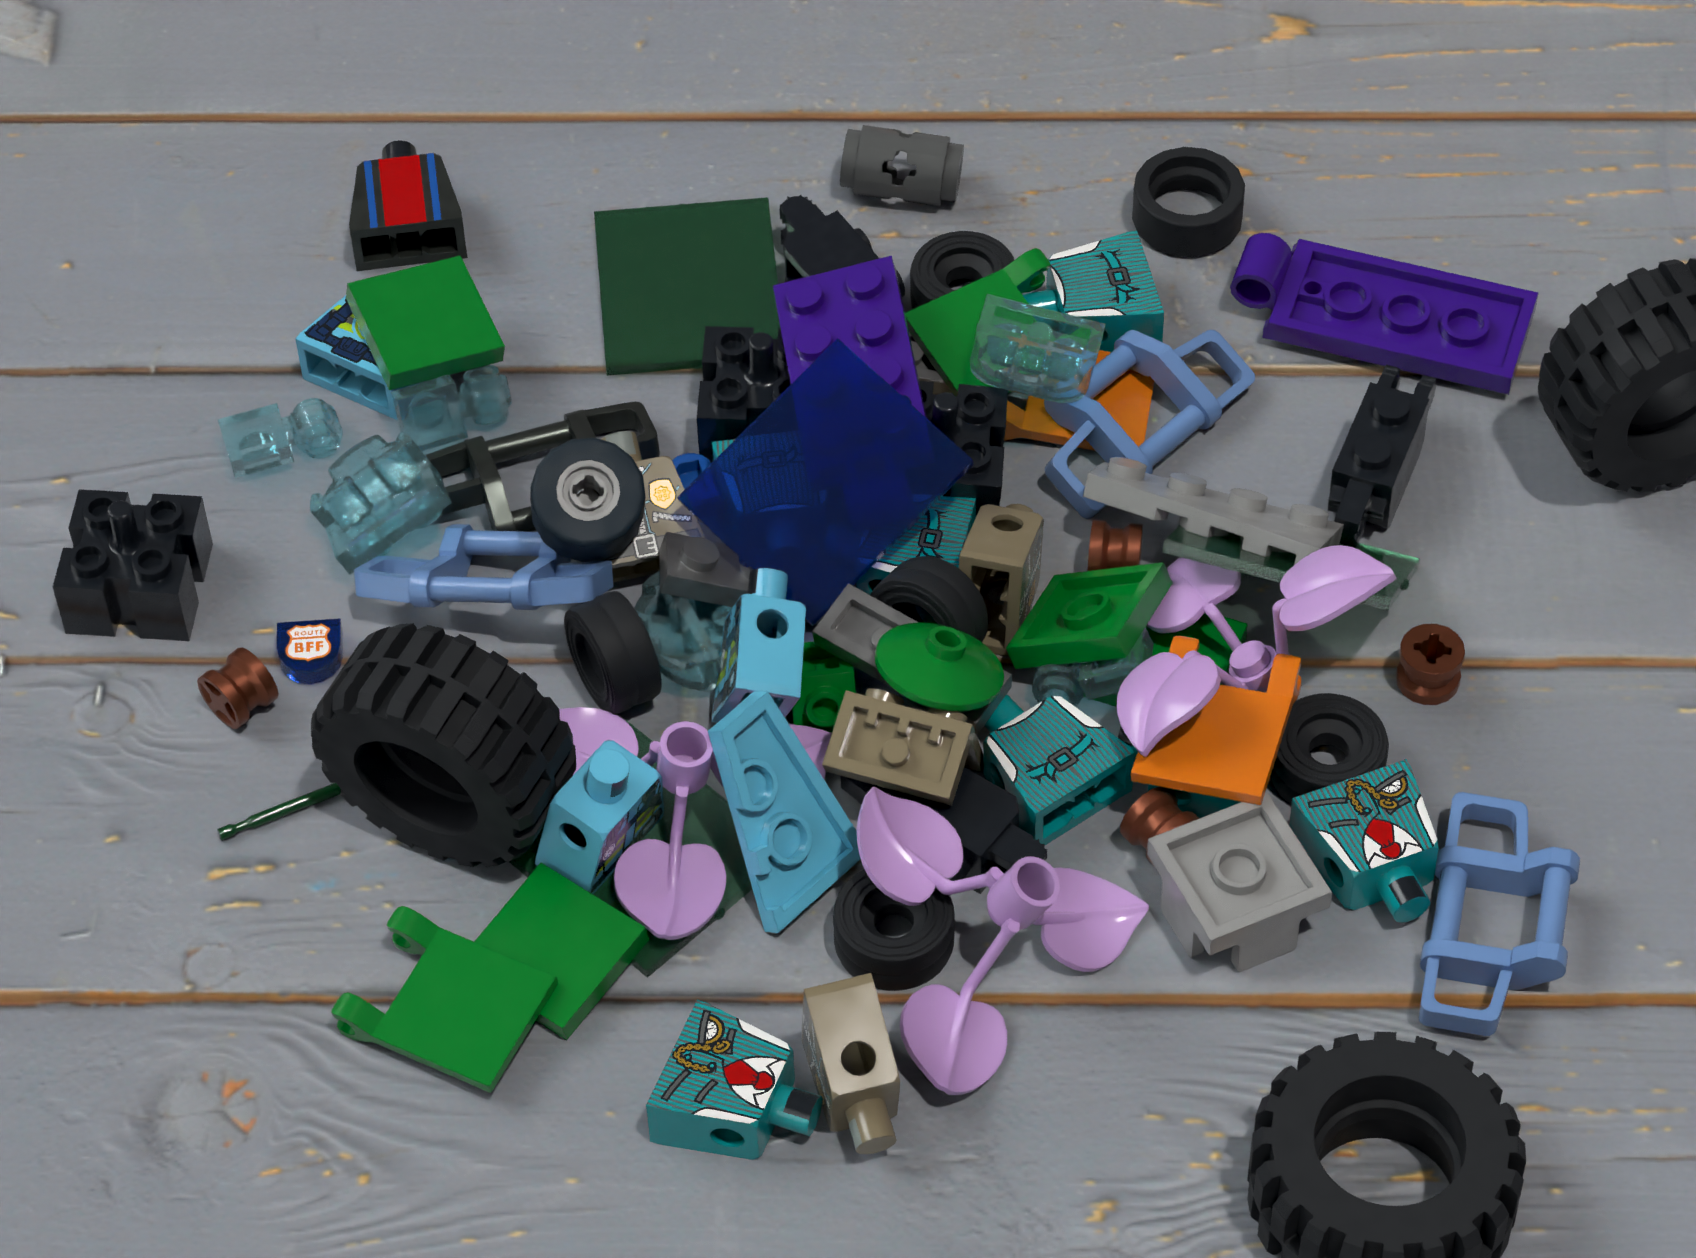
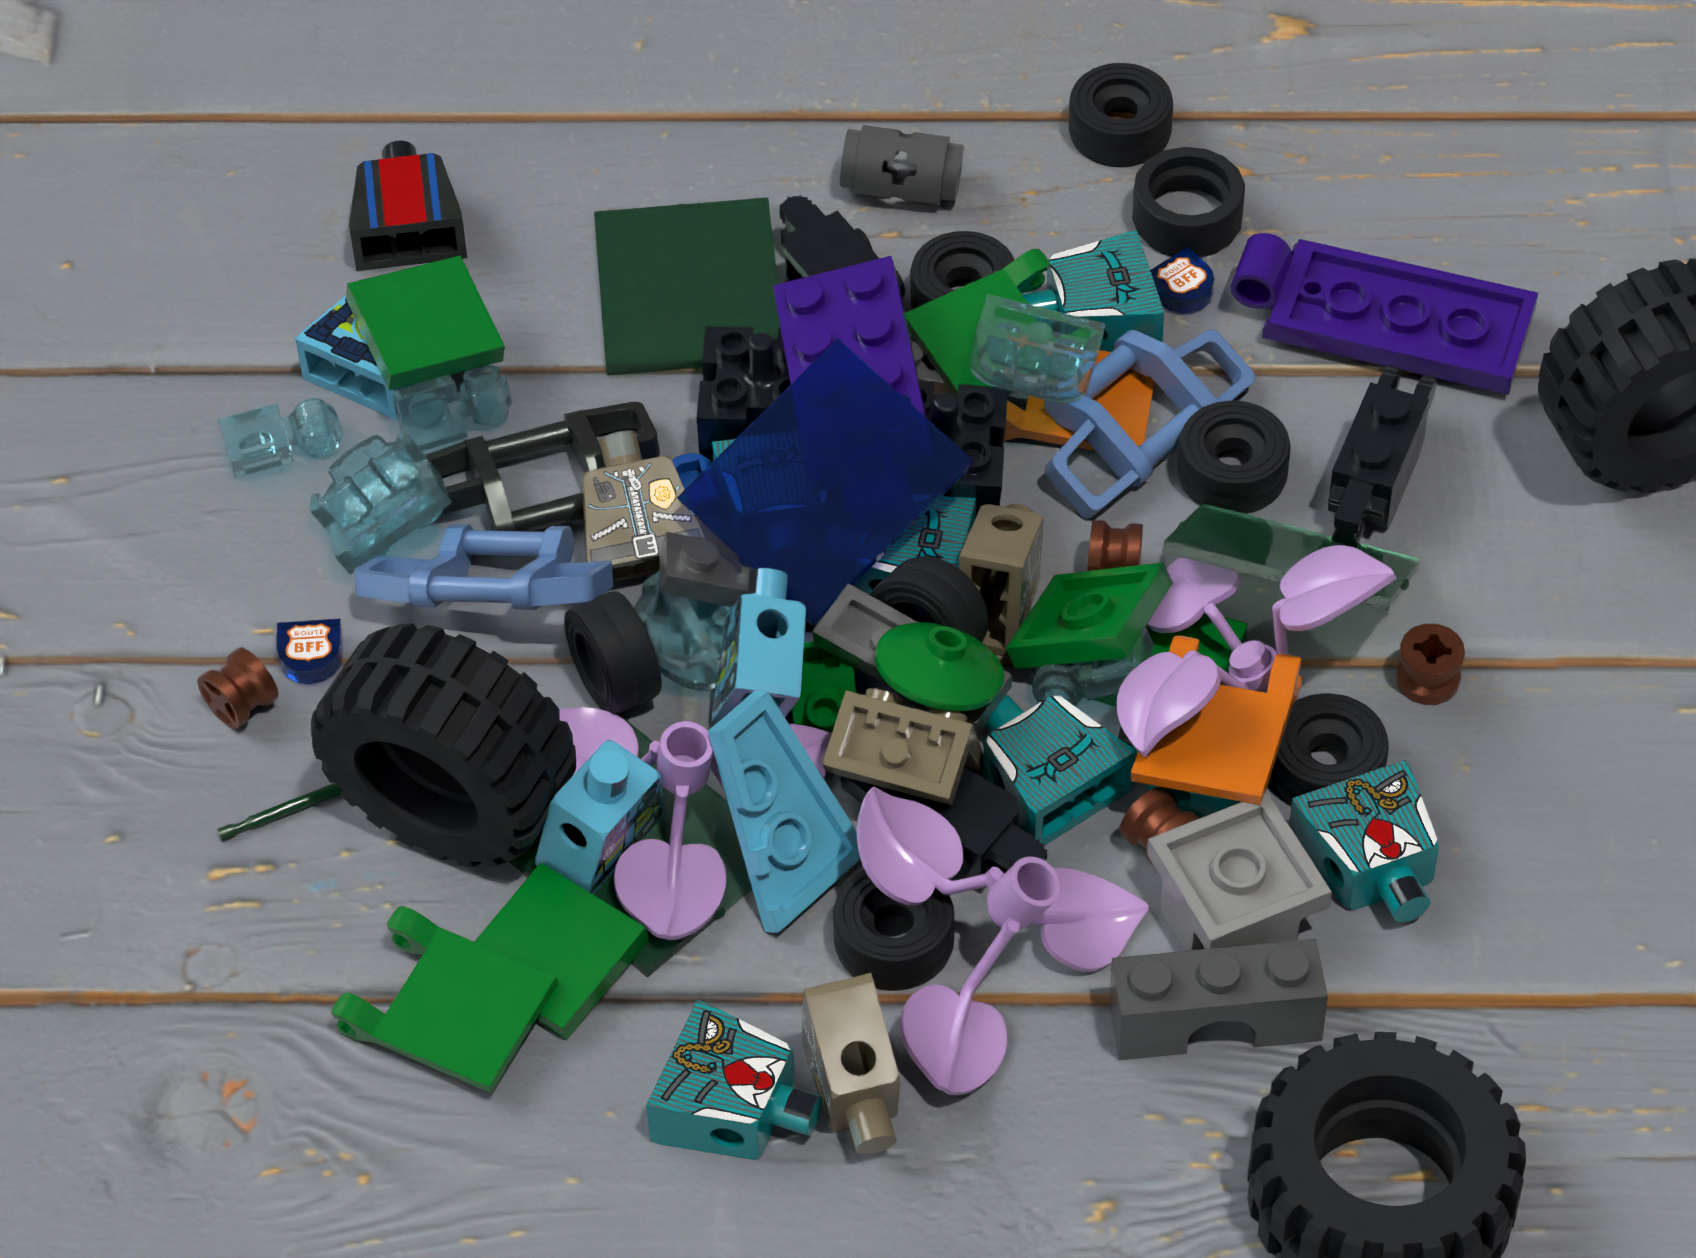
black brick [53,489,213,641] -> none
black wheel [530,437,646,562] -> none
light grey wing [1083,457,1344,565] -> none
medium blue bar [1418,792,1580,1036] -> none
none -> black tyre [1069,63,1173,167]
none -> dark grey arch [1109,939,1328,1060]
none -> clear blue tile [1150,247,1215,314]
none -> black tyre [1177,401,1291,515]

